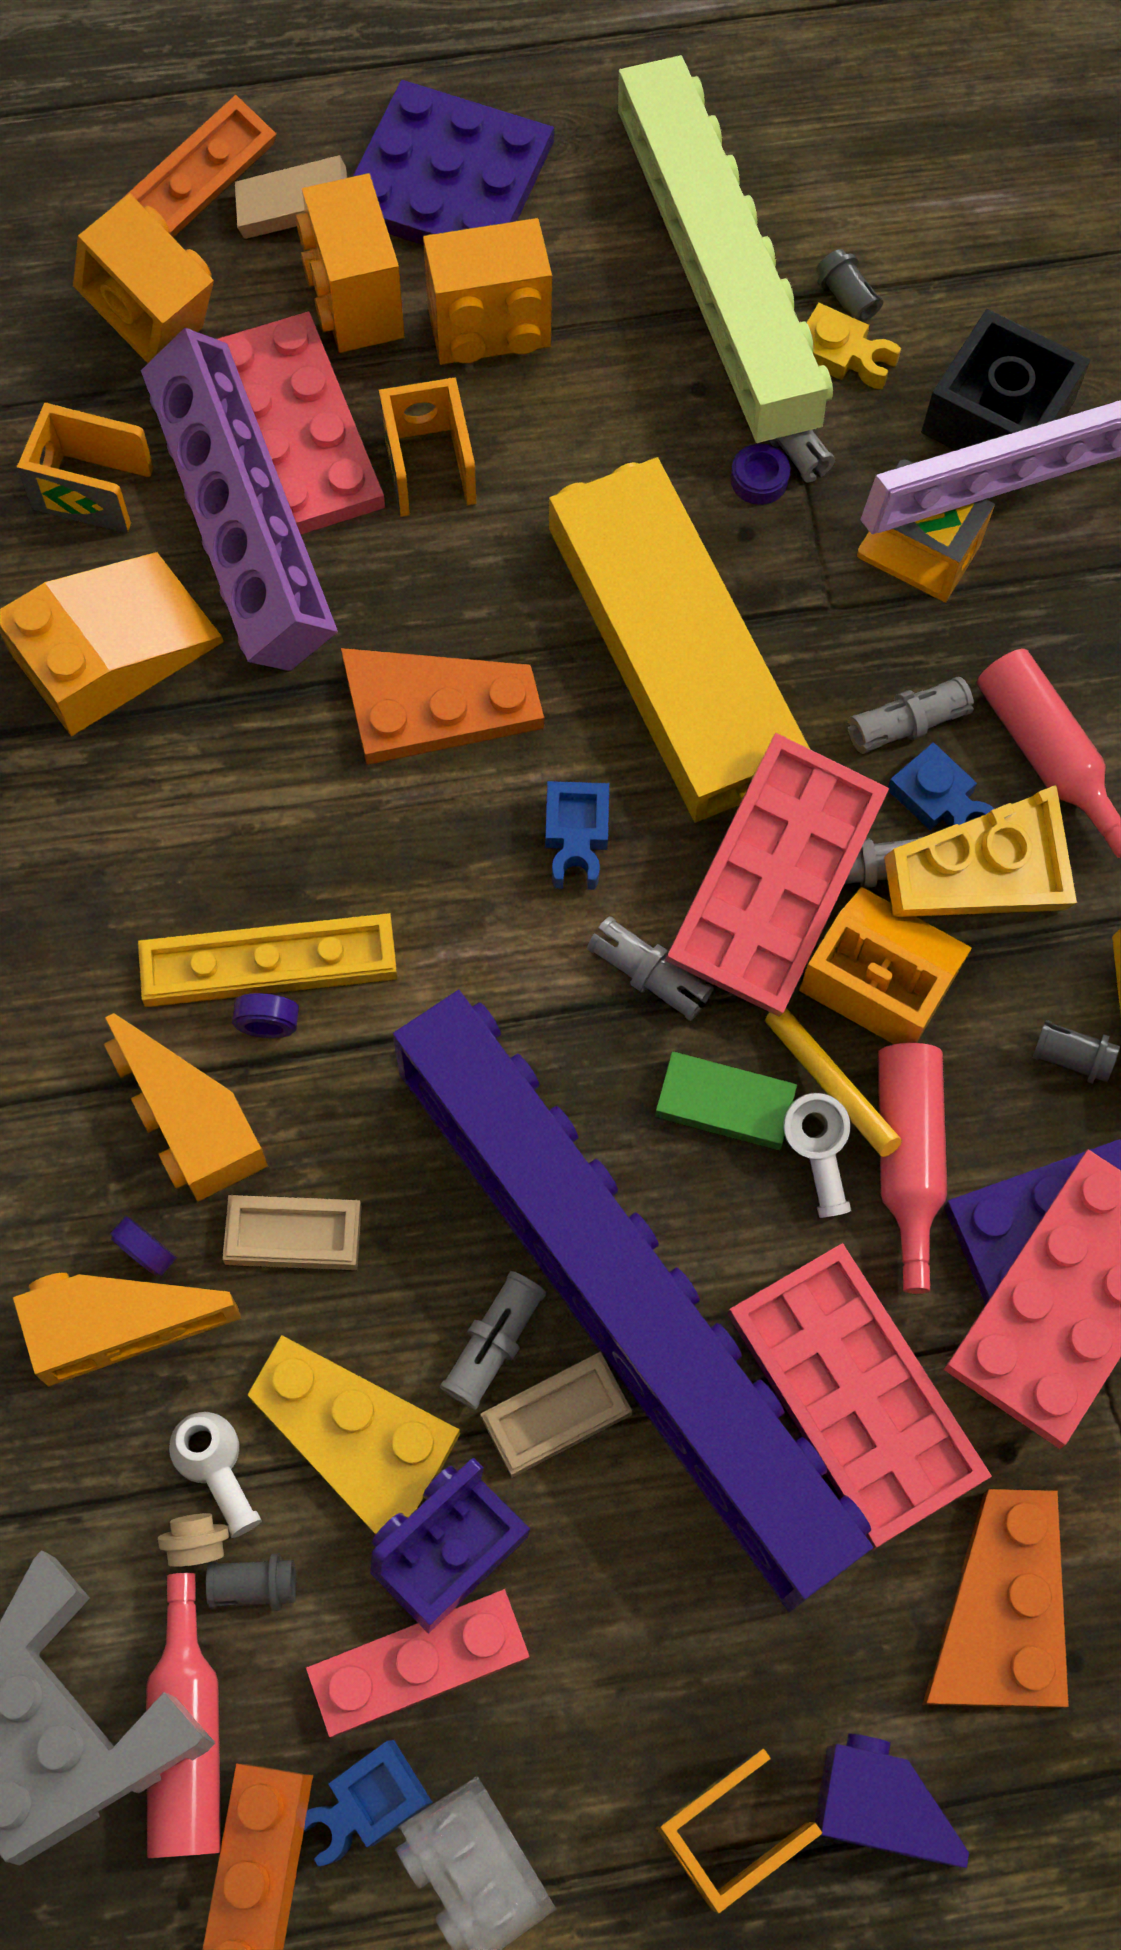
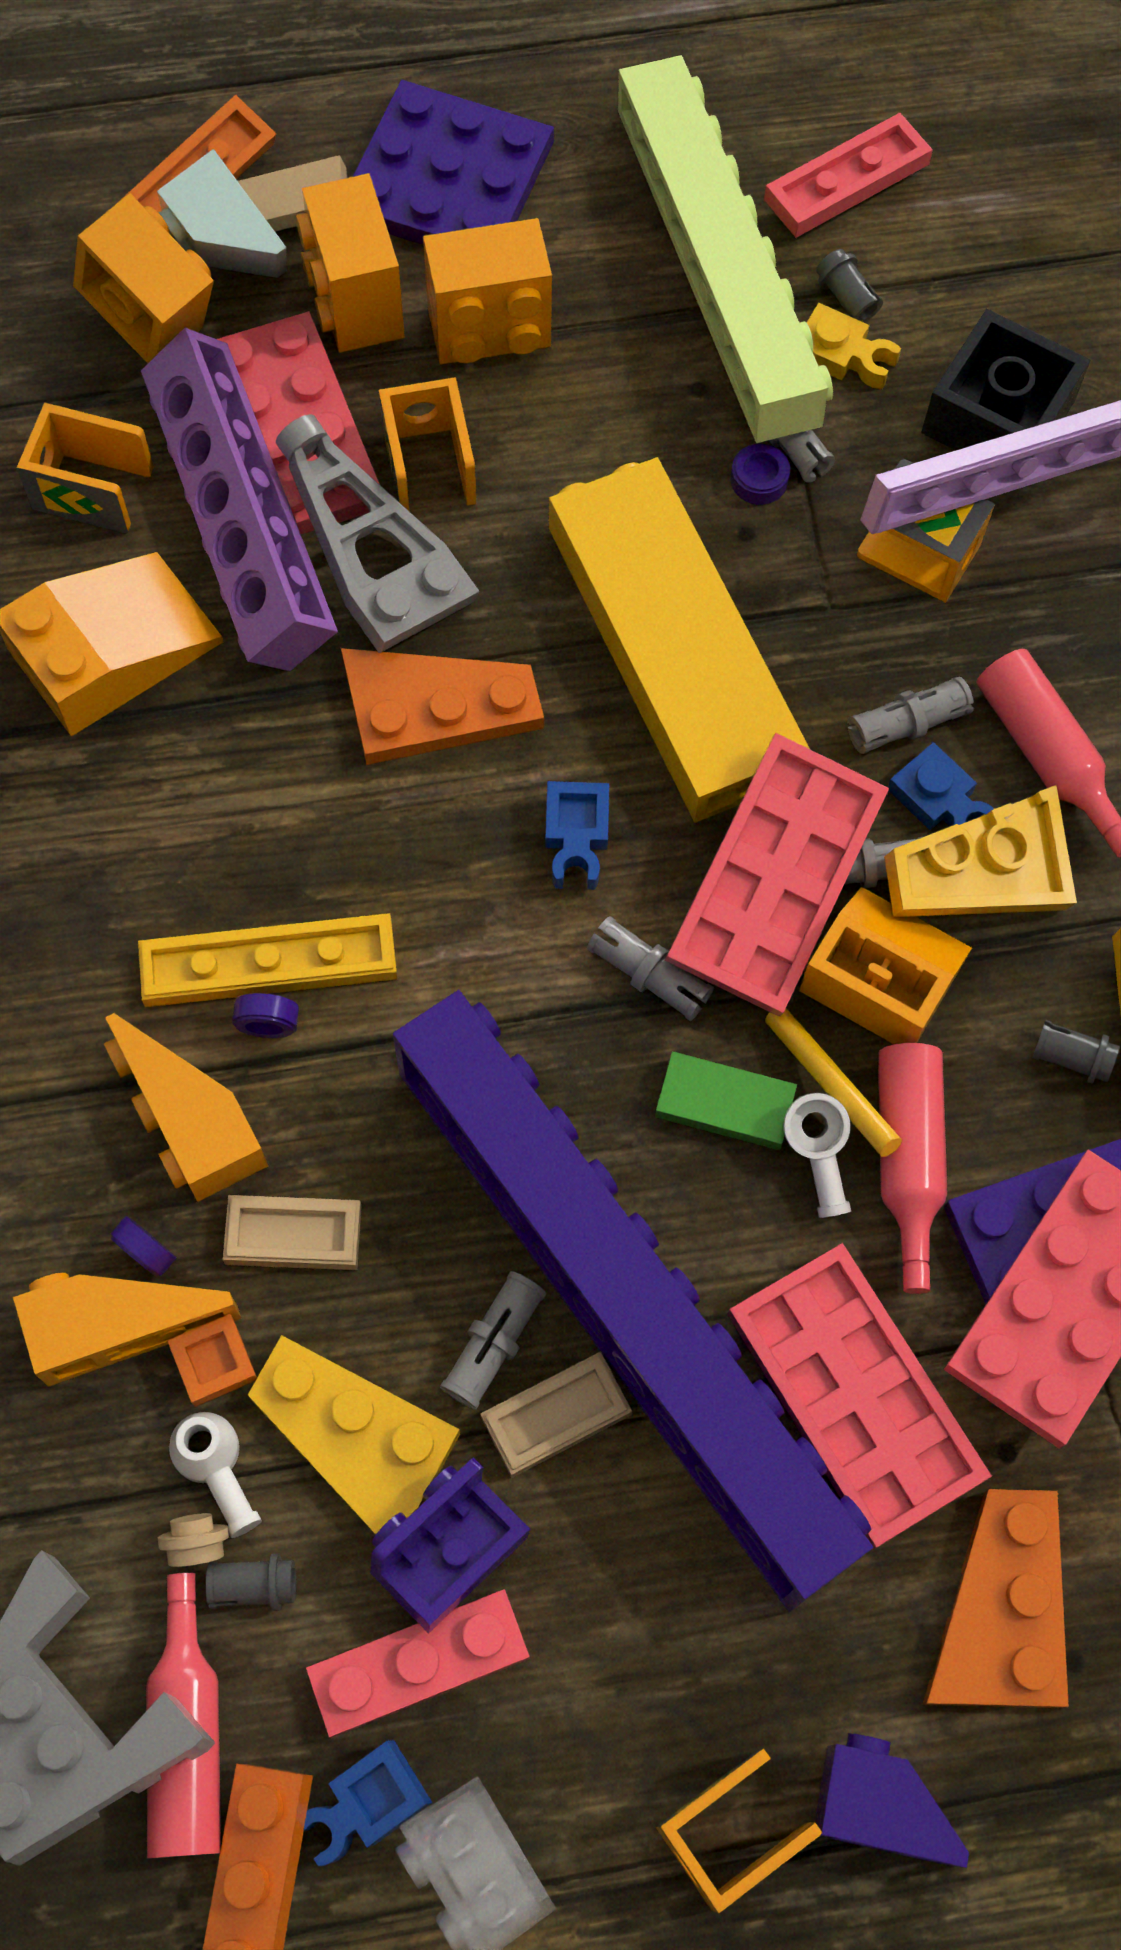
none -> light aqua slope [157,149,287,278]
none -> orange plate [167,1313,257,1407]
none -> light grey plate [276,414,479,653]
none -> coral plate [764,113,933,238]

